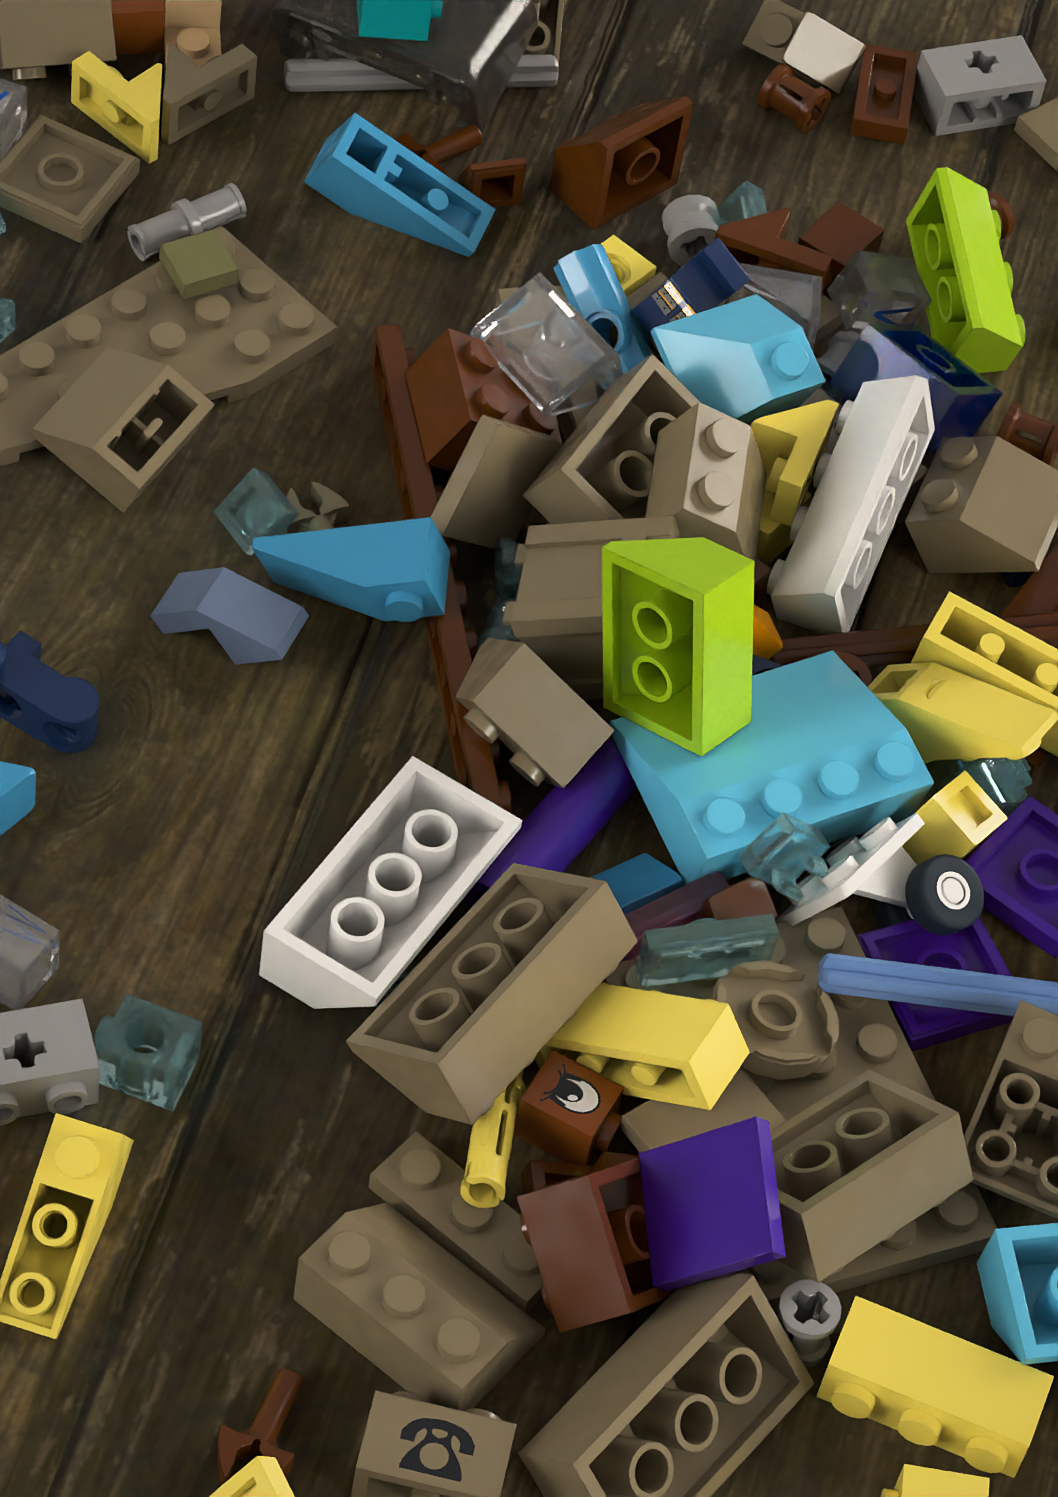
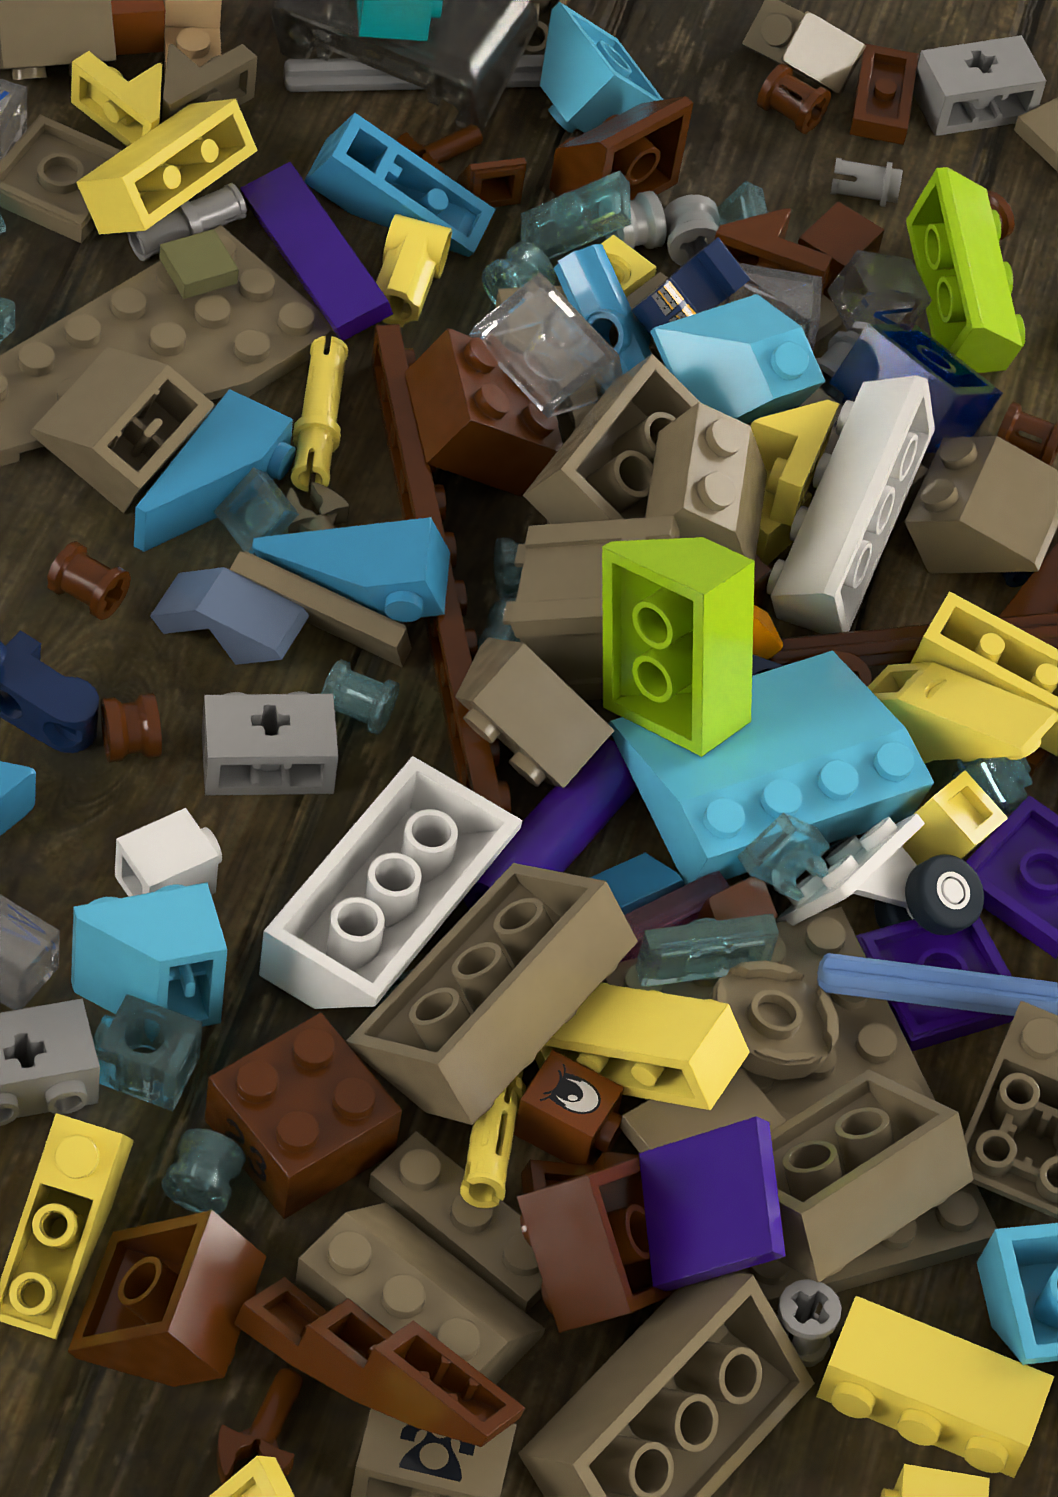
dark tan tile [431,415,563,553] -> none
none -> reddish brown bush [47,541,131,620]
none -> reddish brown slope [68,1210,266,1387]
none -> medium azure slope [71,882,227,1036]
none -> light yellow brick [76,98,258,235]
none -> reddish brown wheel [100,693,162,763]
none -> white brick [115,808,222,897]
none -> dark azure slope [134,389,296,552]
none -> clear light blue wheel [162,1128,246,1214]
none -> light grey brick [202,691,338,796]
none -> reddish brown brick [205,1012,402,1219]
none -> dark tan tile [230,551,412,667]
none -> reddish brown slope [234,1277,525,1447]
none -> dark purple tile [240,162,393,341]
none -> light yellow pin [291,336,349,492]
none -> clear light blue bush [321,659,400,735]
none -> light yellow piece [376,214,452,327]
none -> clear light blue wheel [482,241,556,305]
none -> clear light blue plate [521,170,631,267]
none -> medium azure slope [540,2,663,133]
none -> light grey wheel [602,191,666,249]
none -> light grey pin [830,158,903,207]

